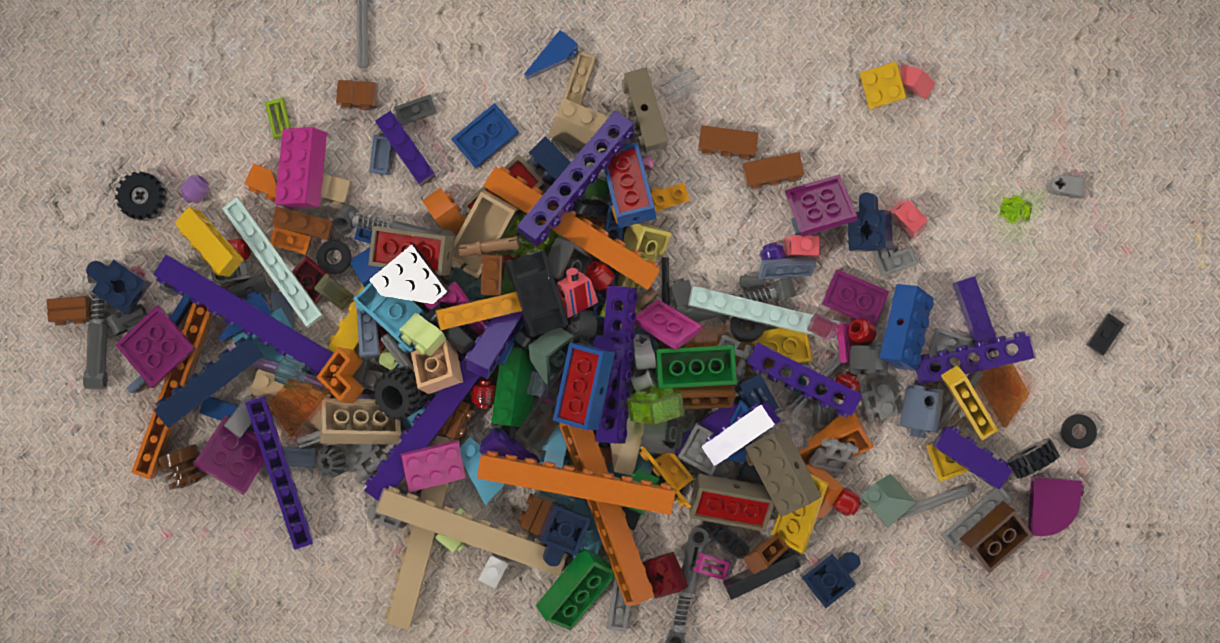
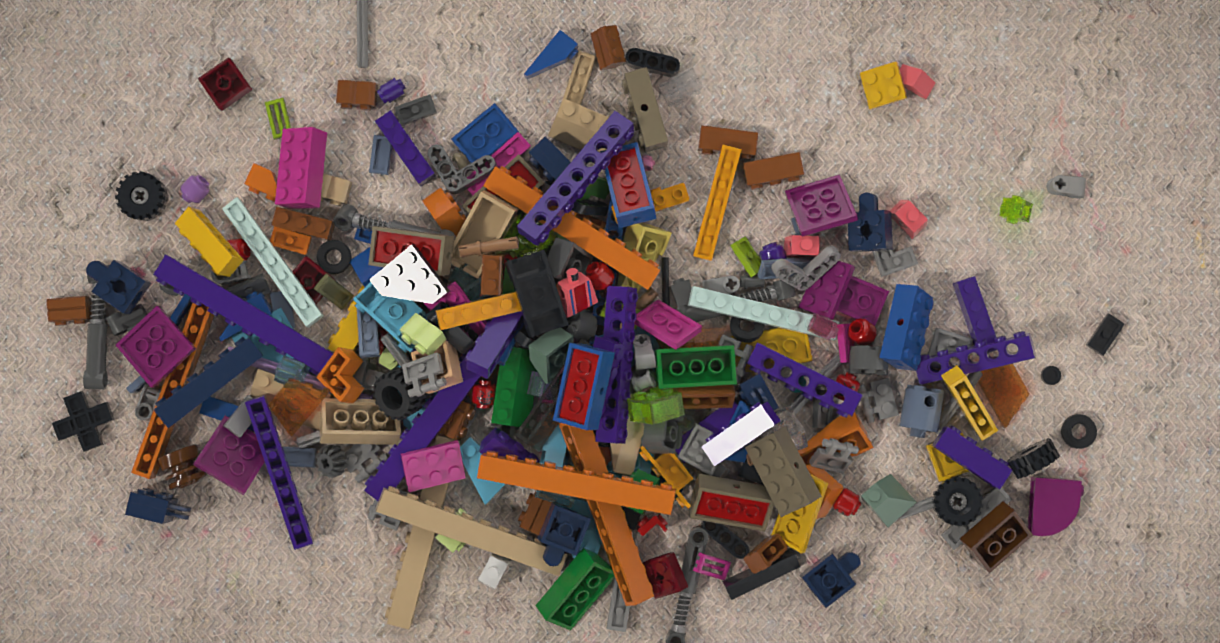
none -> black plate [52,391,115,452]
none -> dark blue brick [125,488,191,524]
none -> light grey piece [135,383,161,421]
none -> dark red brick [198,57,252,111]
none -> dark purple brick [377,77,406,104]
none -> light grey plate [402,352,447,397]
none -> dark grey beam [428,144,497,194]
none -> dark tan arm [452,153,469,176]
none -> dark pink plate [467,132,531,195]
none -> dark orange brick [590,25,626,70]
none -> black beam [626,48,680,77]
none -> red bracket [637,513,668,536]
none -> light orange plate [693,144,742,261]
none -> light grey piece [702,276,740,294]
none -> lime plate [730,236,761,277]
none -> light grey beam [771,246,841,291]
none -> magenta plate [799,261,856,320]
none -> black bush [932,477,984,526]
none -> black tile [1041,366,1061,385]

